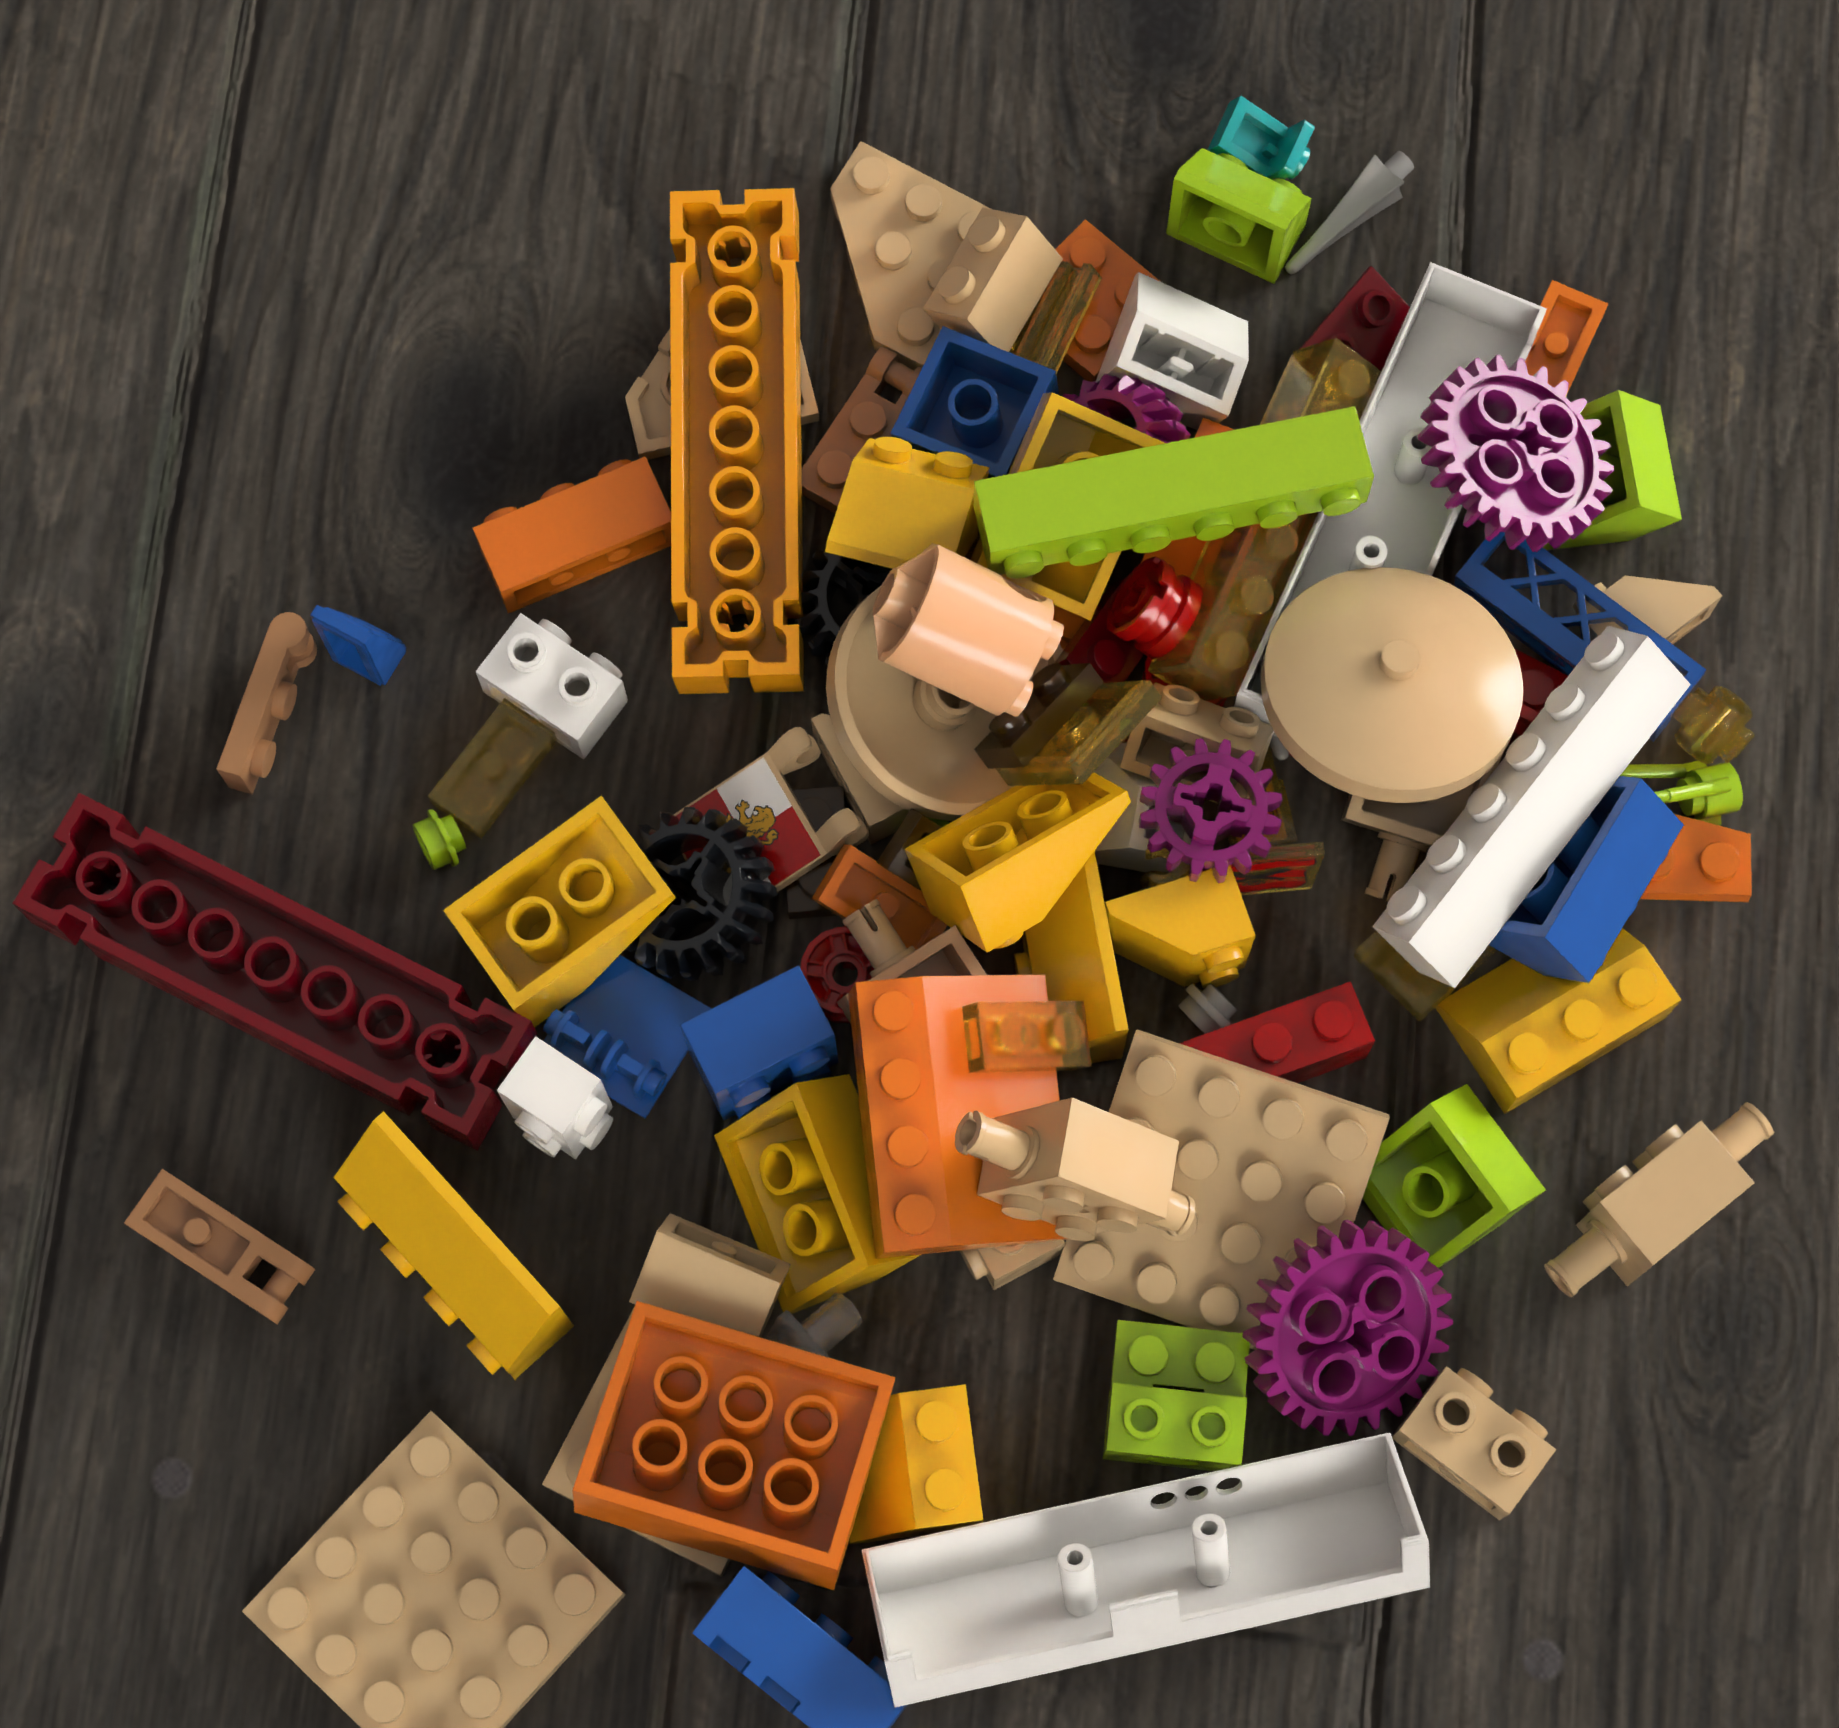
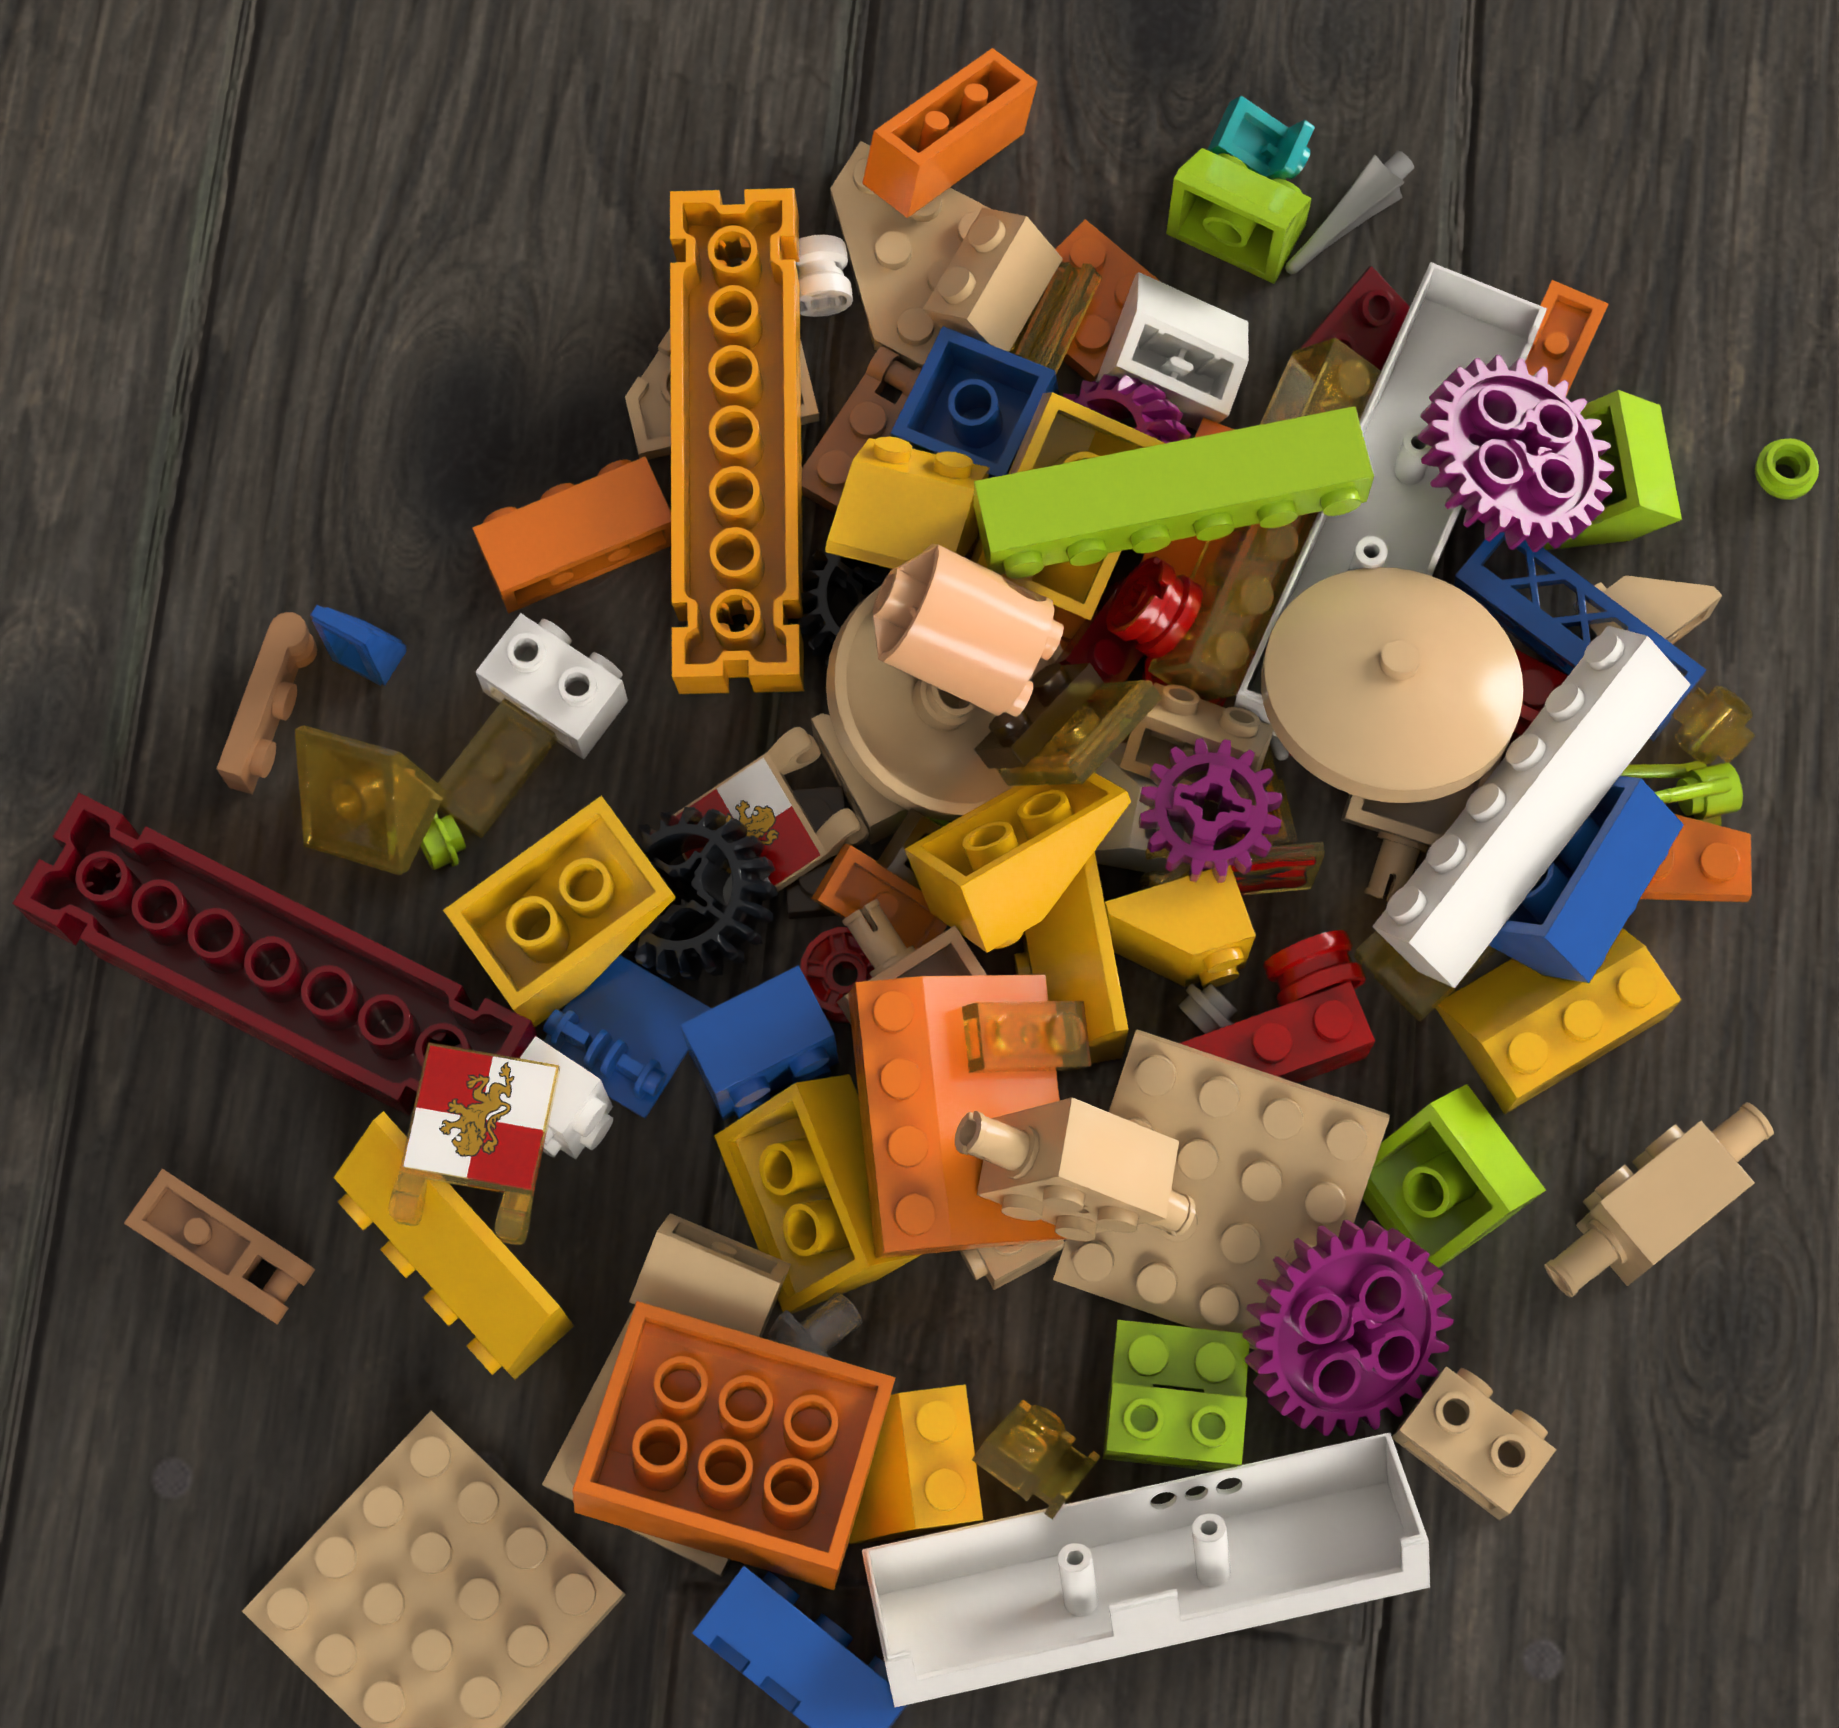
none -> clear yellow slope [295,725,447,875]
none -> flag [388,1042,561,1245]
none -> white wheel [796,234,853,317]
none -> orange brick [862,48,1038,218]
none -> clear yellow plate [972,1399,1101,1520]
none -> red wheel [1263,930,1366,1007]
none -> lime plate [1755,438,1819,500]

